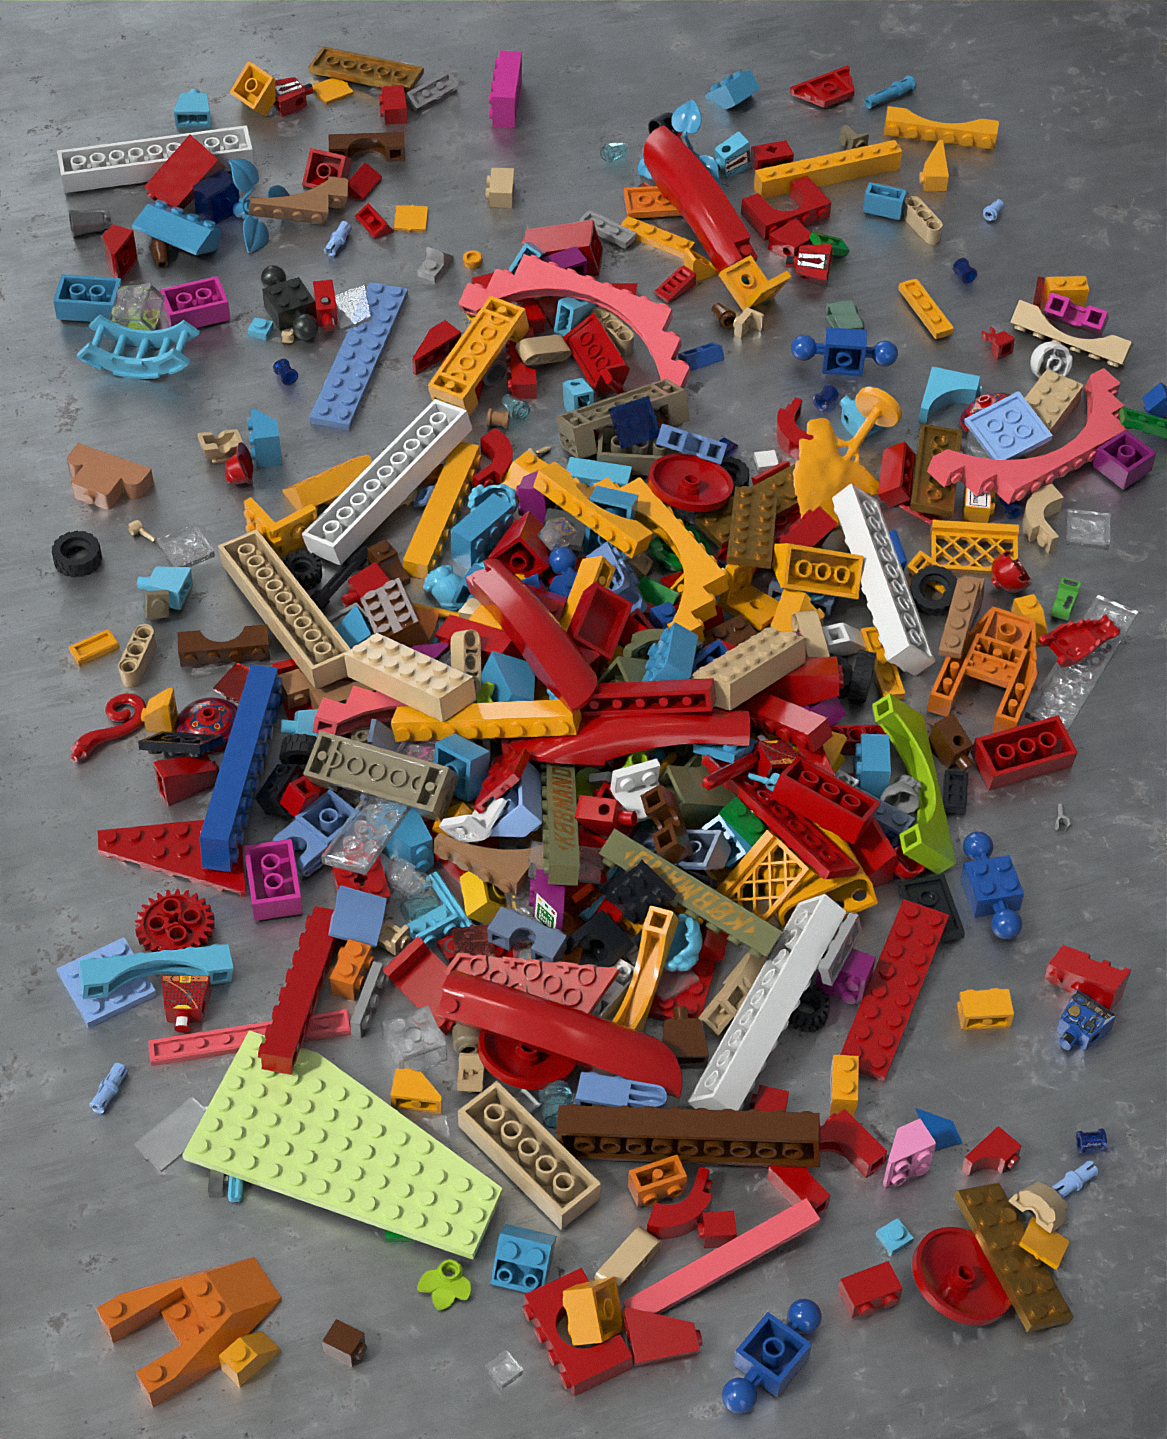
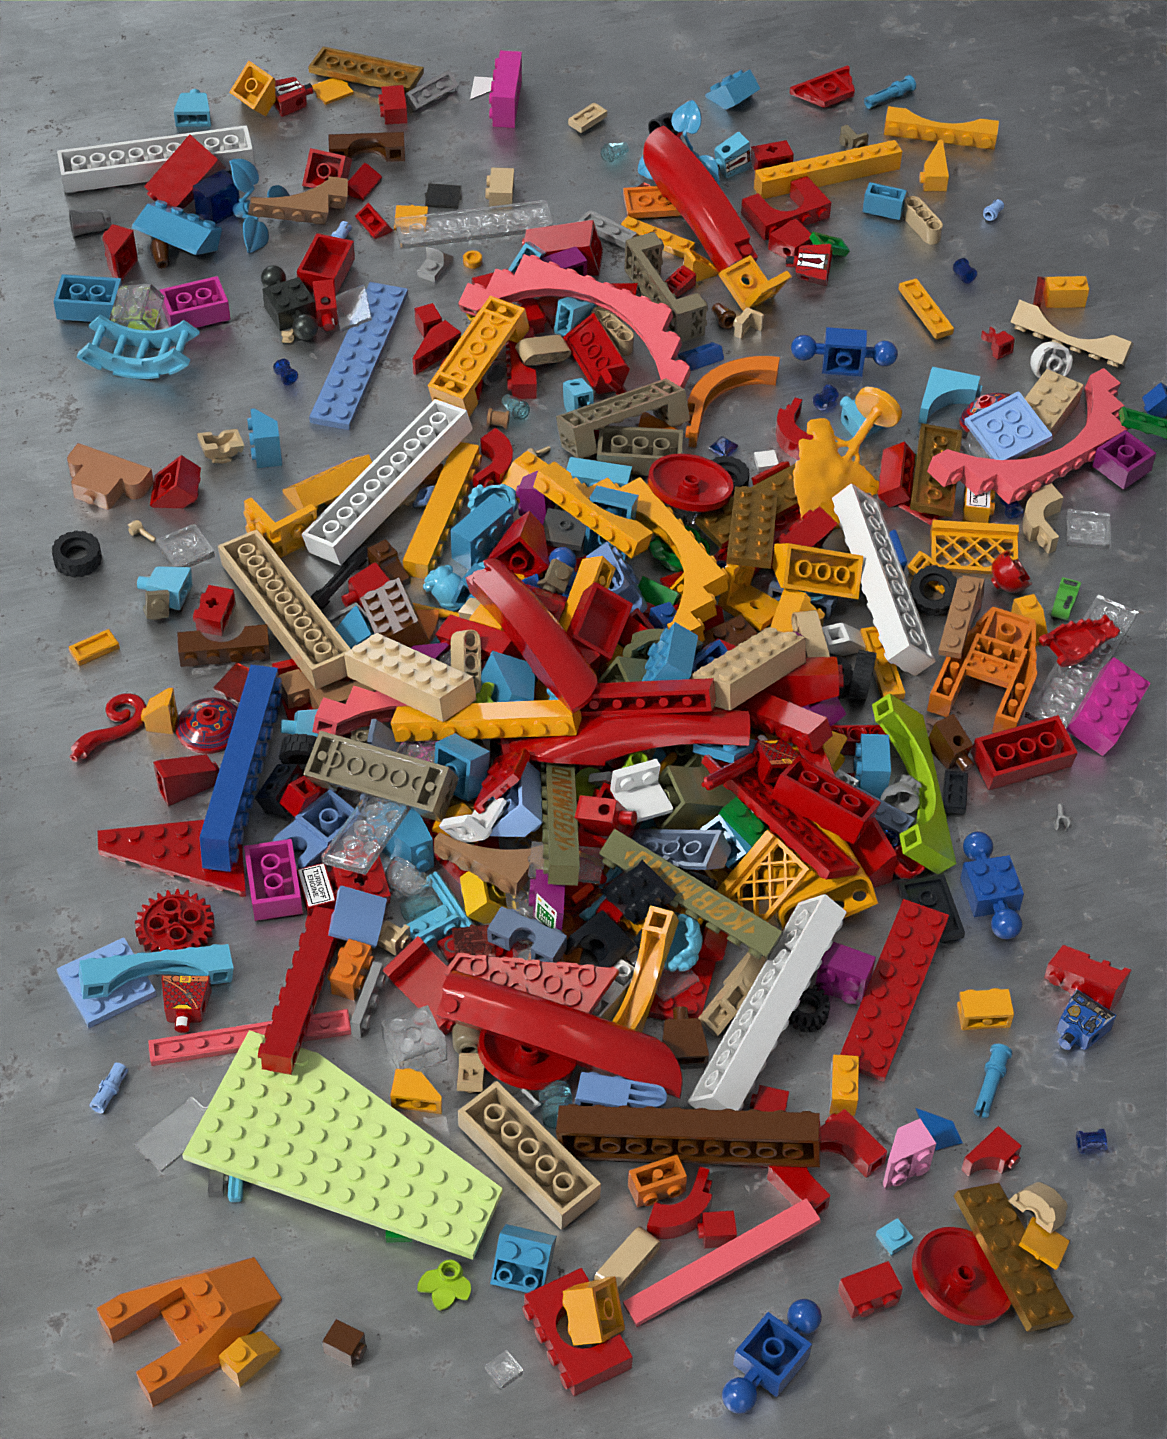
tan beam [118,624,156,687] -> none
black plate [138,731,223,757] -> none
red piece [225,442,253,485] -> none
medium azure plate [247,317,274,340] -> none
black tyre [283,550,322,591] -> none
clear brick [538,517,578,551] -> none
clear blue plate [608,396,660,449] -> none
red slope [622,1308,703,1367] -> none
tan bracket [624,552,653,579] -> none
reddish brown arch [640,784,693,865] -> none
medium blue arch [656,424,727,464] -> none
medium azure hand [748,773,780,791] -> none
light grey plate [818,912,862,986] -> none
sand green brick [826,300,865,330] -> none
dark pink arch [1044,292,1109,336] -> none
light blue pin [1051,1160,1099,1198] -> none
none -> red slope [150,455,201,509]
none -> red brick [193,585,236,636]
none -> red piece [297,233,355,297]
none -> brick [297,863,338,915]
none -> clear plate [394,200,553,249]
none -> red brick [414,303,442,338]
none -> clear smoke piece [425,183,462,209]
none -> white sticker [470,76,494,99]
none -> dark tan bracket [537,558,574,594]
none -> tan plate [568,103,607,133]
none -> dark tan plate [624,232,708,342]
none -> orange arch [685,356,780,448]
none -> dark azure pin [973,1044,1013,1118]
none -> dark pink brick [1066,657,1150,756]

